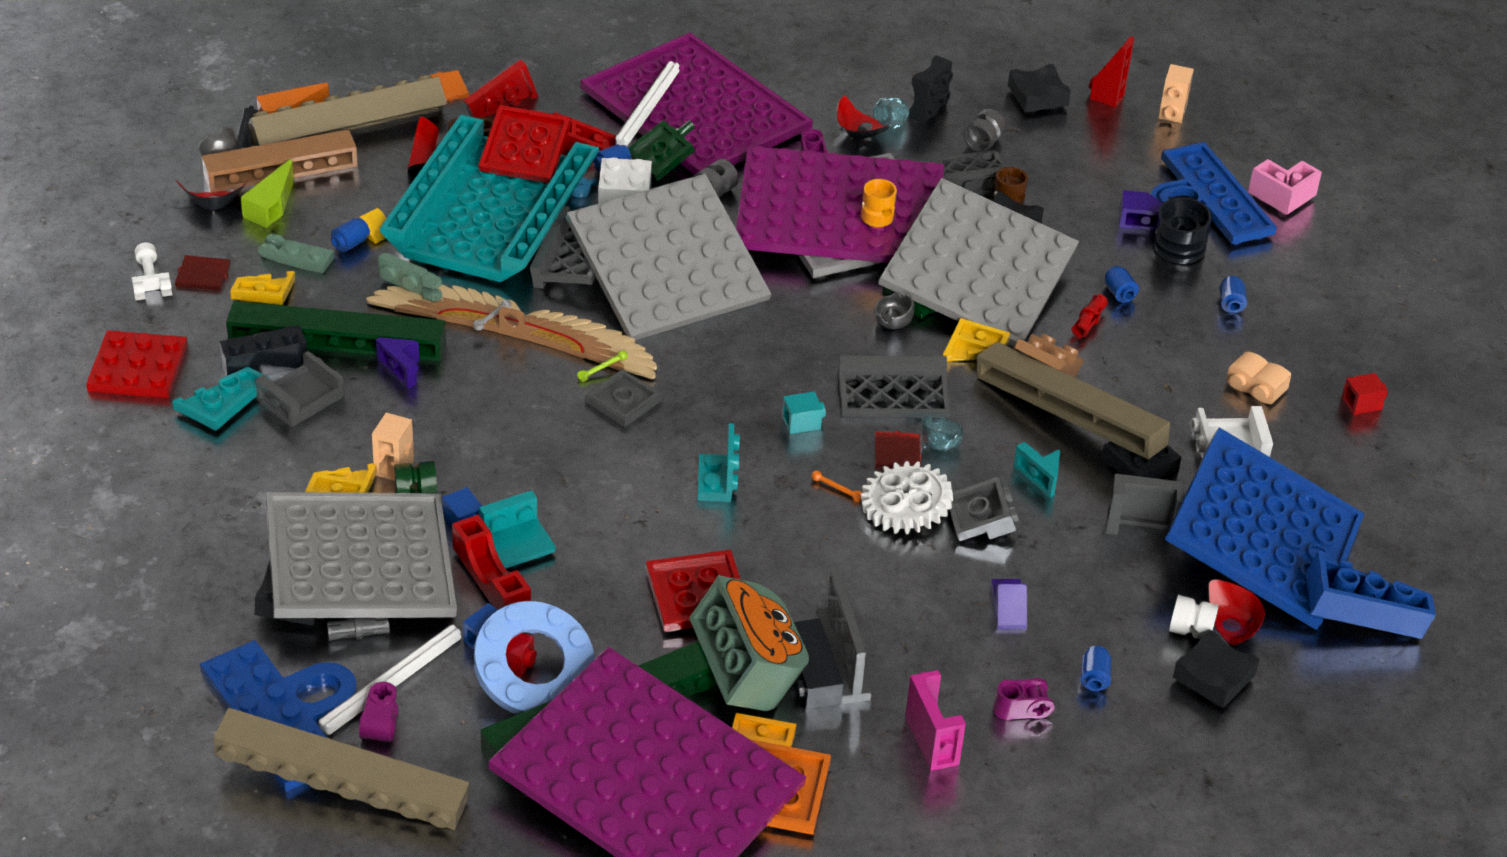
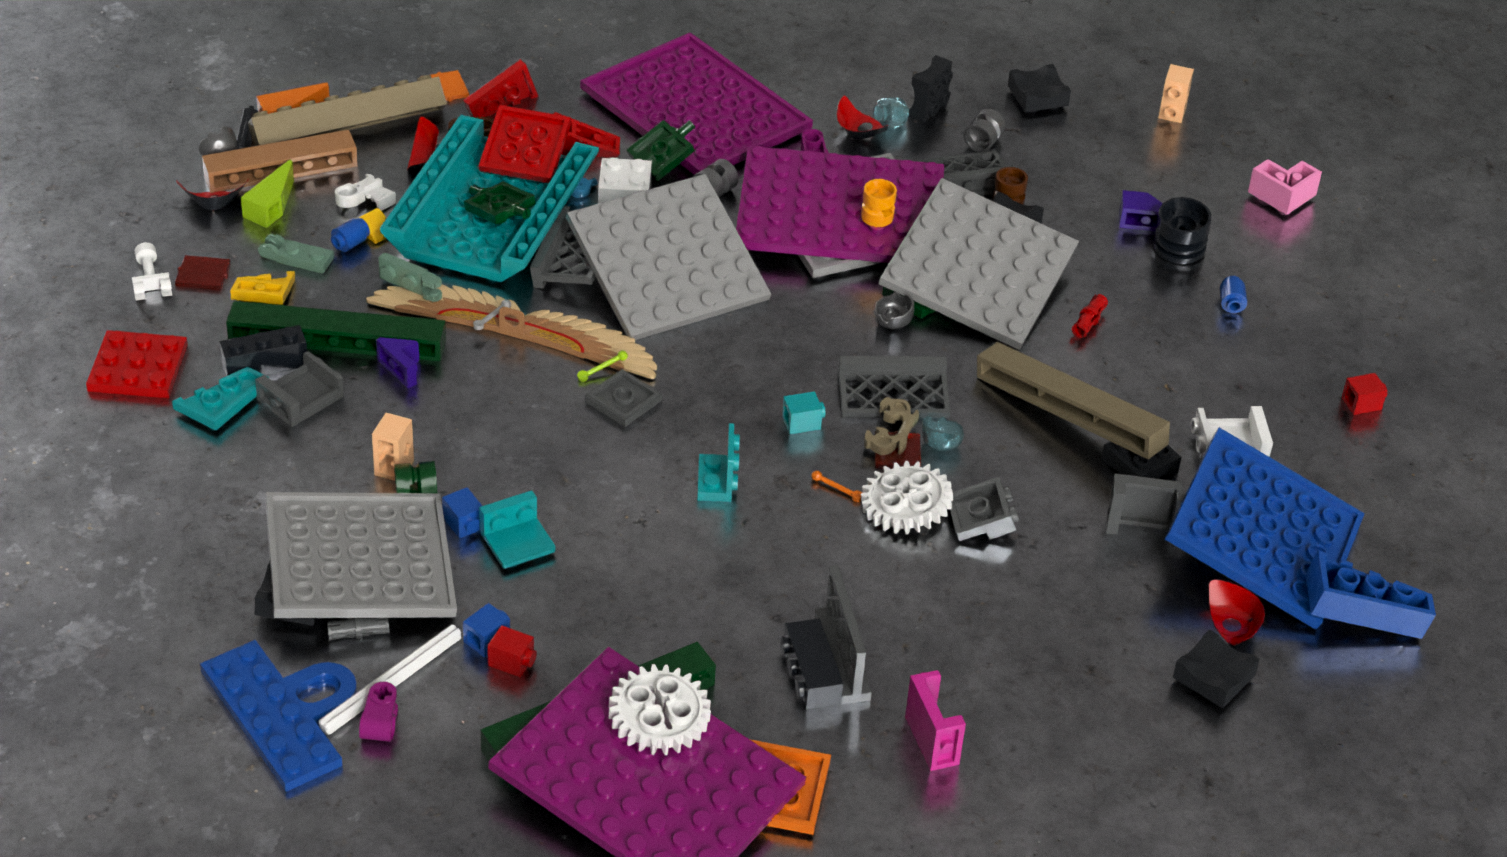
dark tan brick [213,708,469,830] -> none
yellow wing [305,463,377,493] -> none
red arch [452,514,531,610] -> none
light blue plate [473,601,595,714] -> none
blue brick [593,144,631,172] -> none
white axle [616,61,679,147] -> none
red plate [646,549,741,632] -> none
sand green brick [689,575,809,711] -> none
light orange plate [732,713,797,747] -> none
yellow wing [943,318,1010,362] -> none
slope [991,579,1027,629] -> none
magenta piece [993,678,1055,720] -> none
teal slope [1013,442,1060,498] -> none
medium nougat plate [1015,333,1085,378] -> none
blue brick [1081,646,1112,691] -> none
red slope [1089,36,1135,108] -> none
blue brick [1105,266,1139,303] -> none
blue plate [1151,142,1277,244] -> none
white wheel [1169,595,1219,639] -> none
light nougat brick [1226,352,1291,404] -> none
none -> white piece [335,174,396,211]
none -> dark green plate [464,181,536,225]
none -> white gear [609,664,711,755]
none -> dark tan helmet [864,397,919,455]

